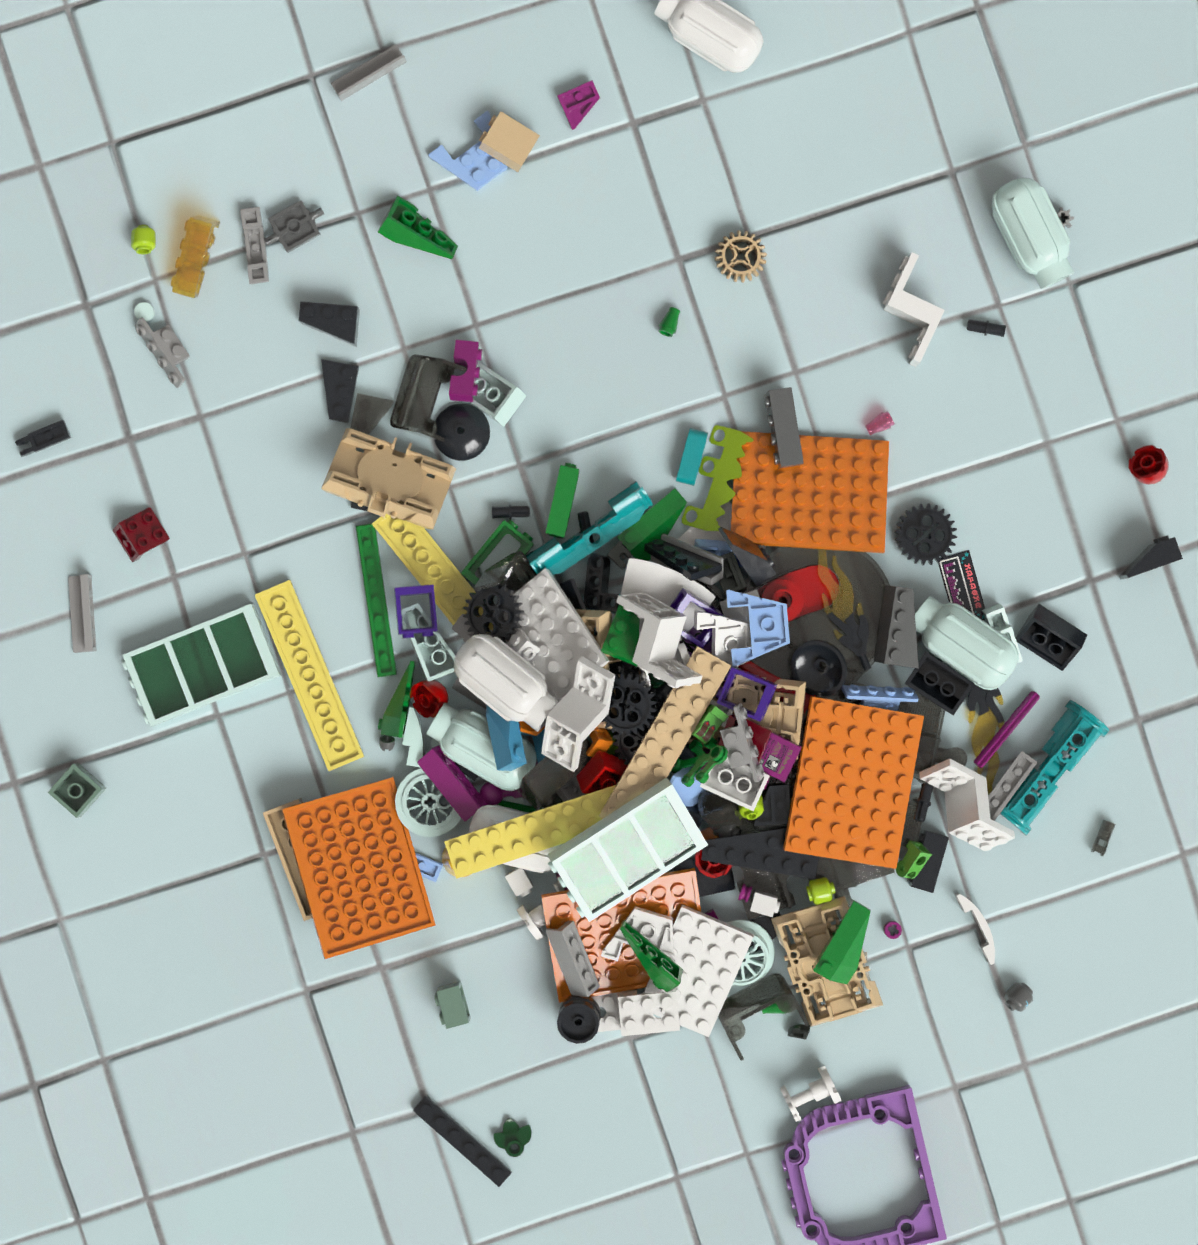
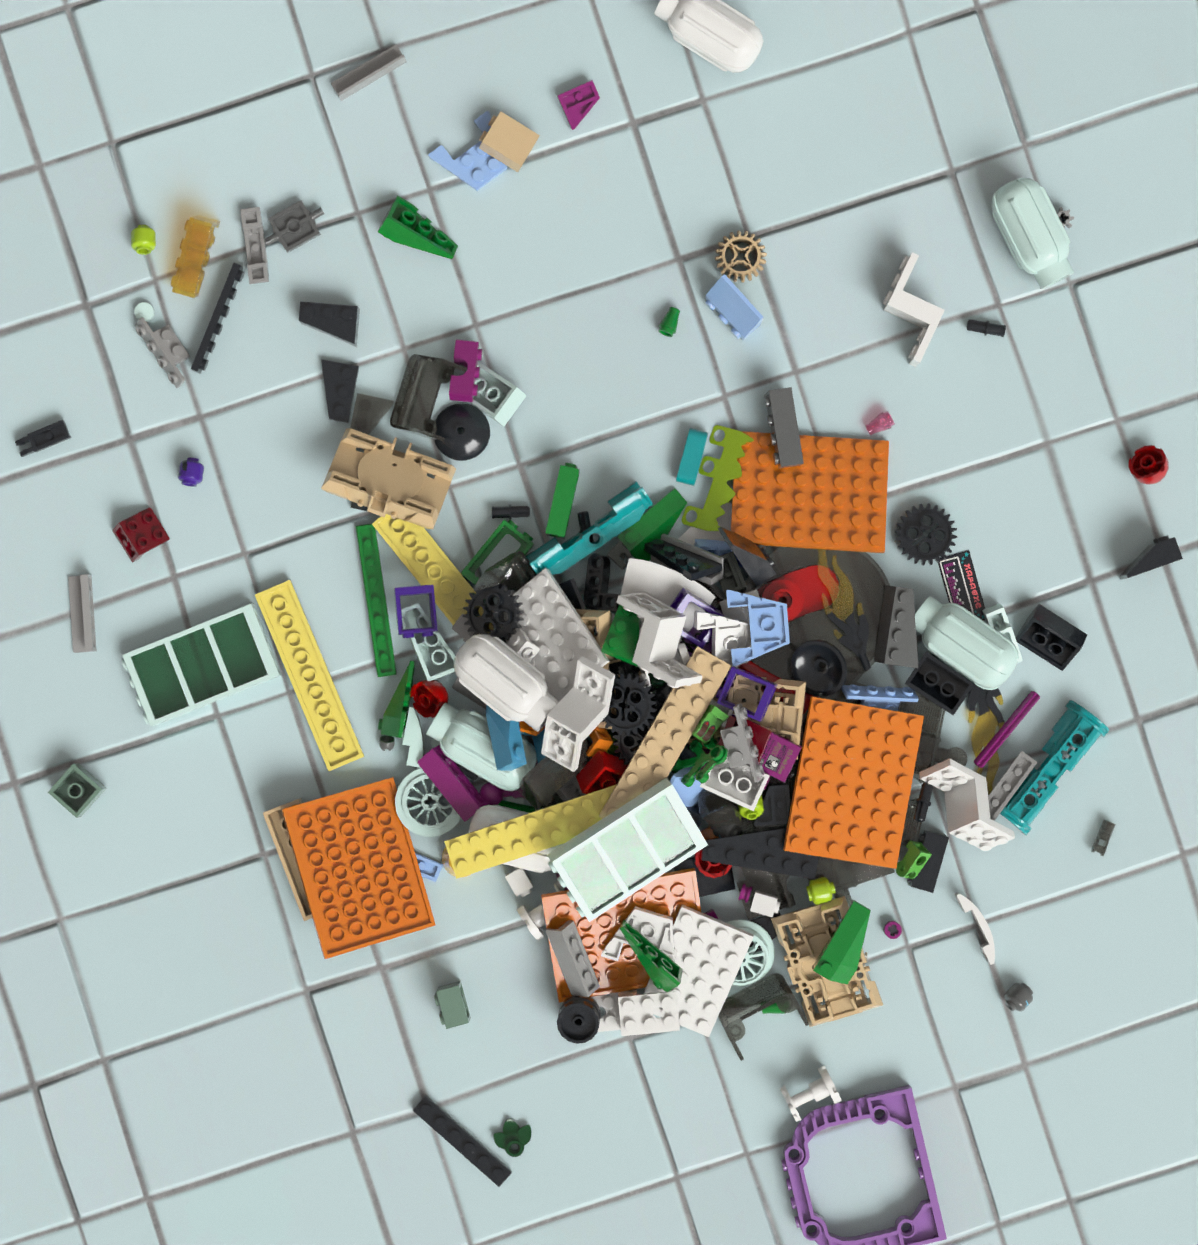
pearl dark grey tile [787,1024,810,1040] -> none
none -> dark purple head [177,457,204,487]
none -> black plate [191,263,244,374]
none -> light blue slope [705,274,764,340]

